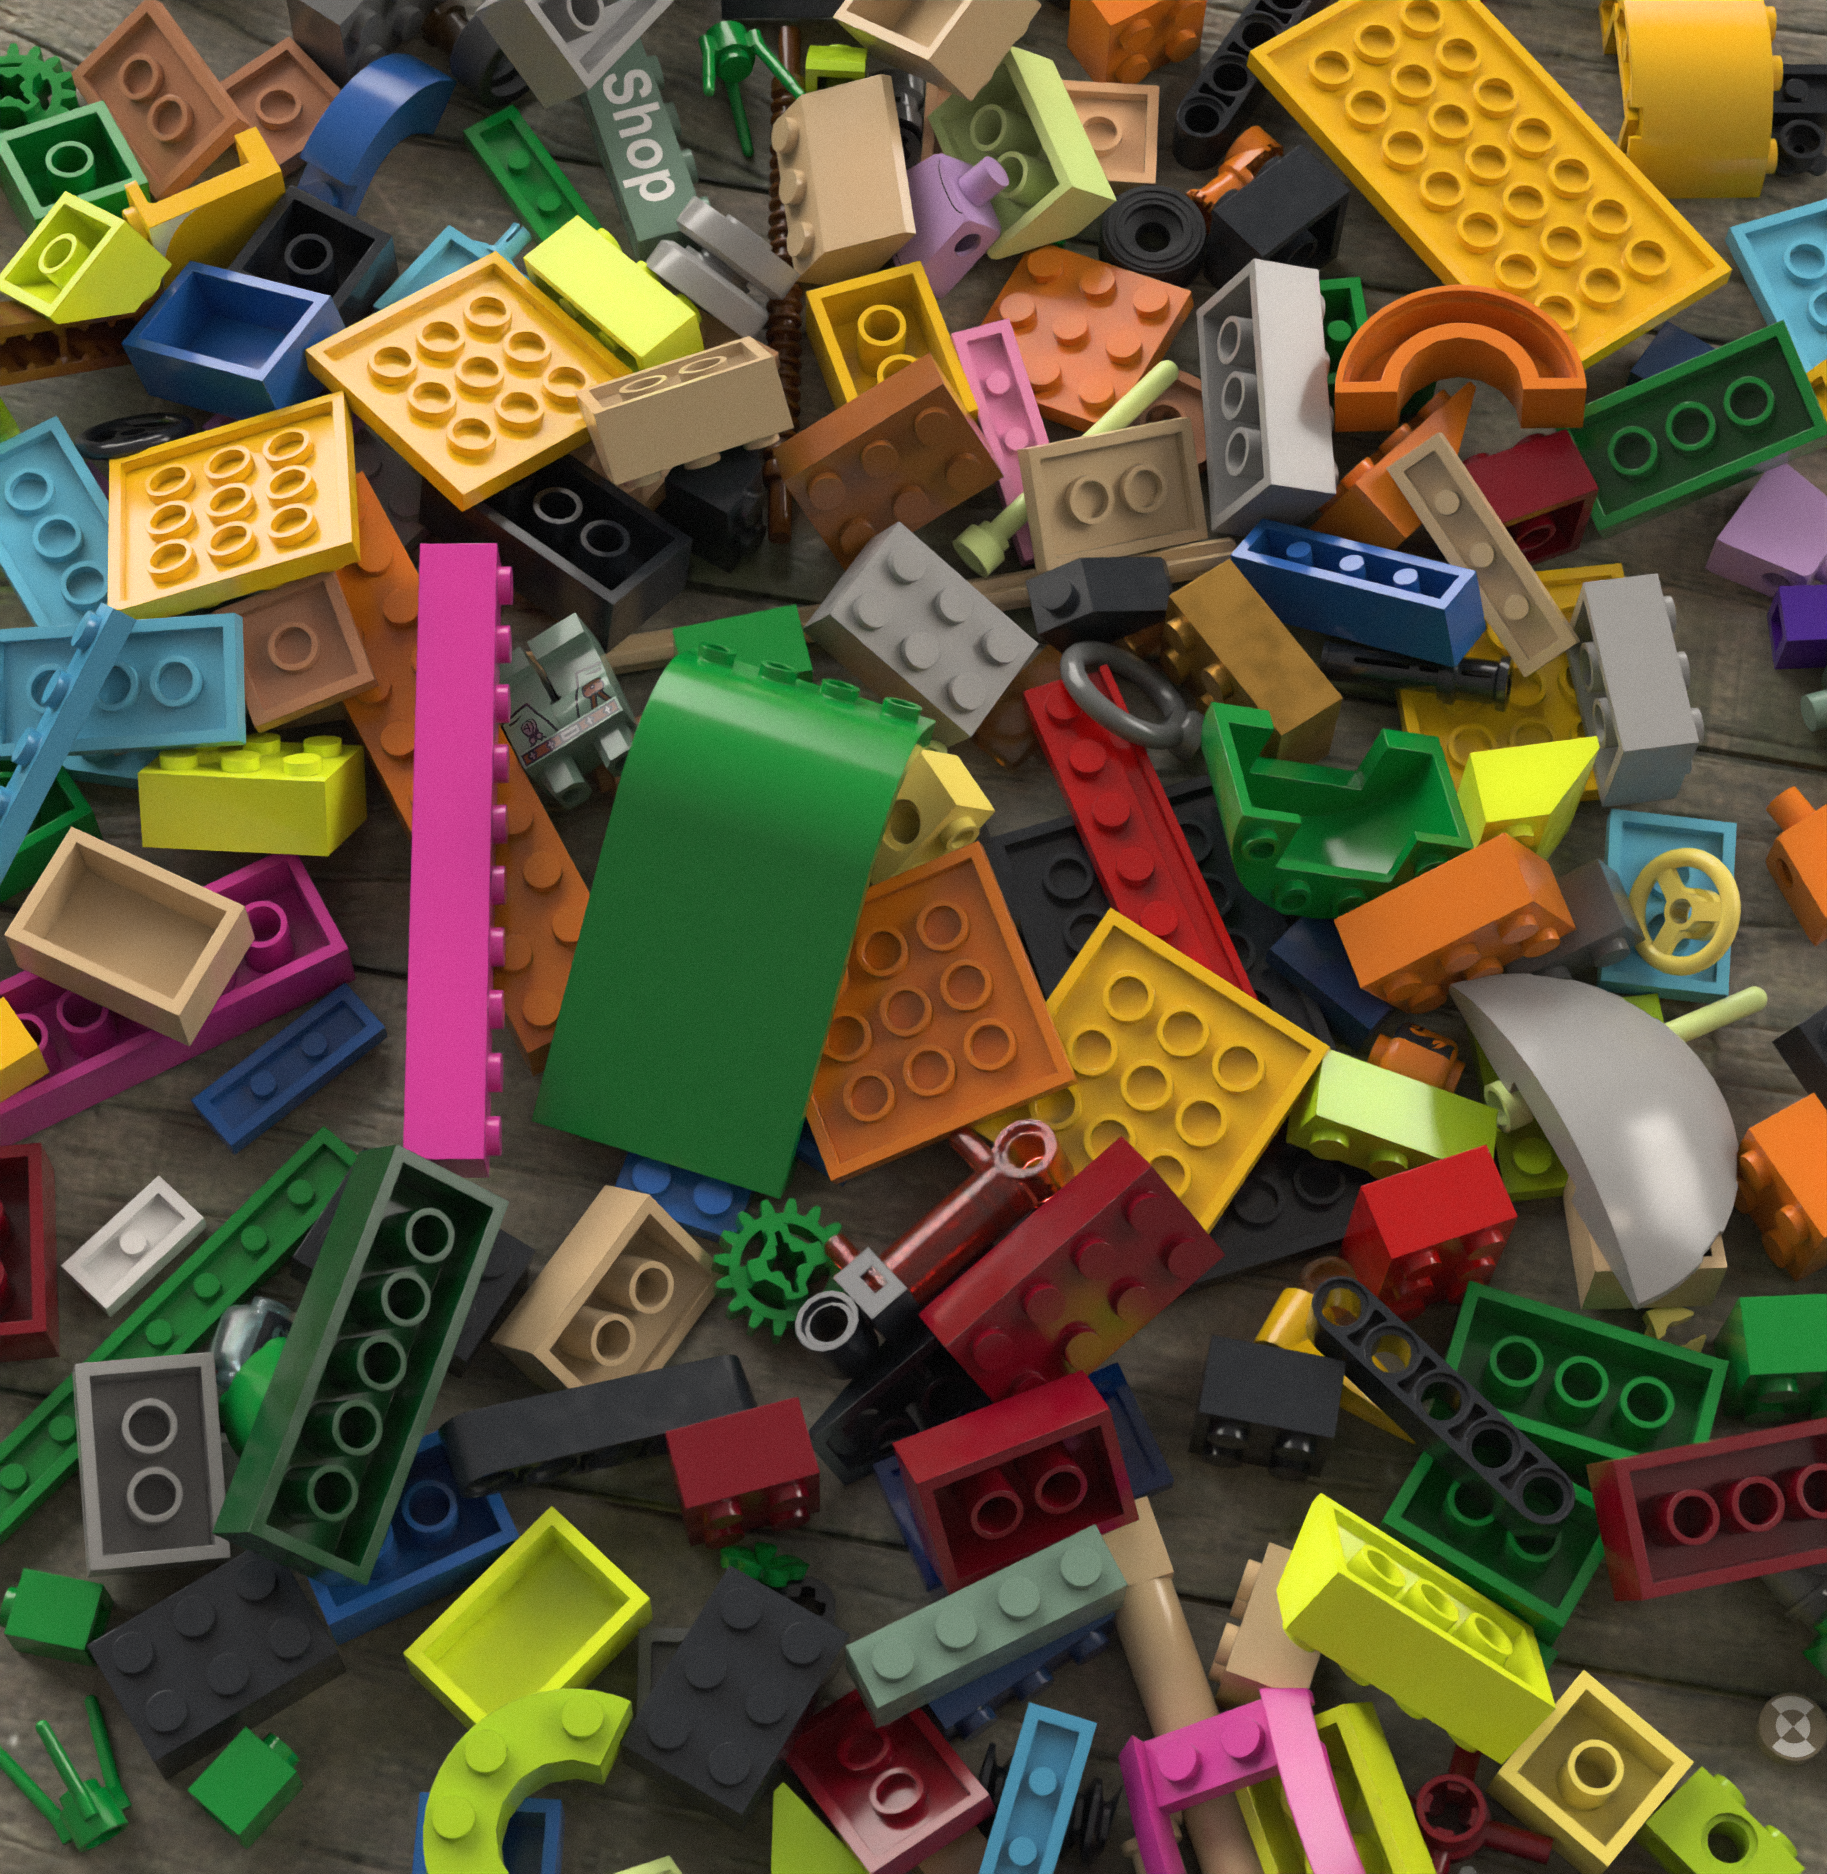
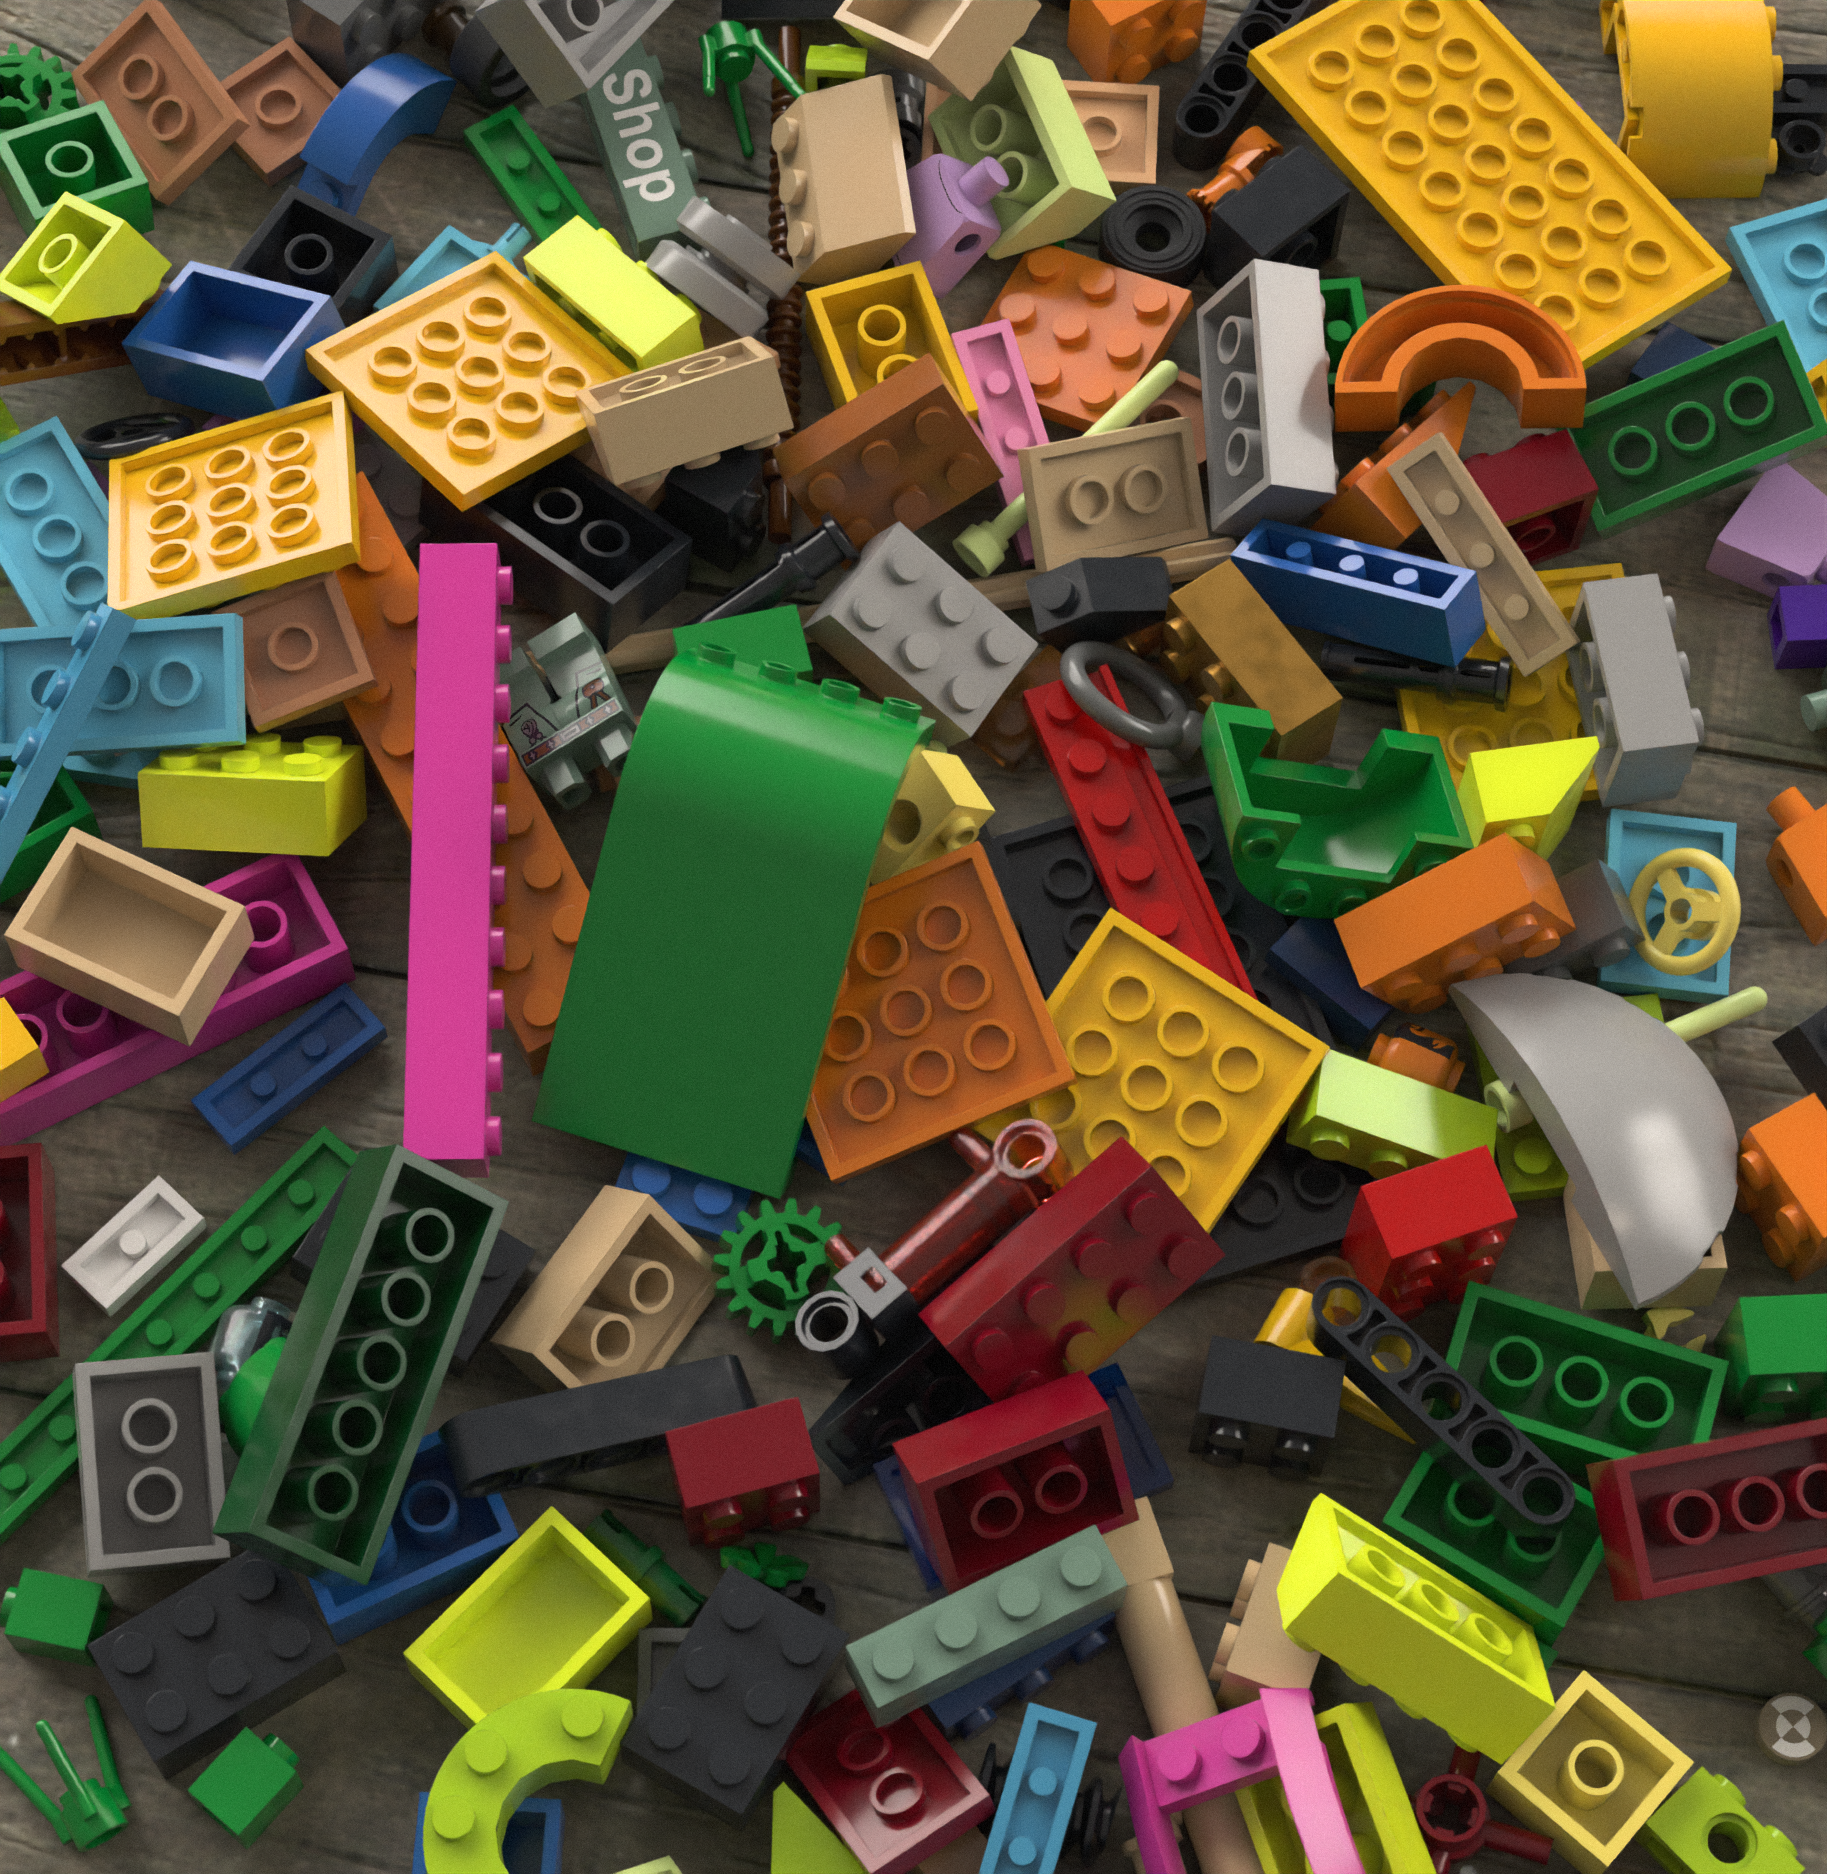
yellow panel [121,126,286,291] -> none
none -> dark green pin [582,1508,708,1628]
none -> black pin [681,512,861,627]

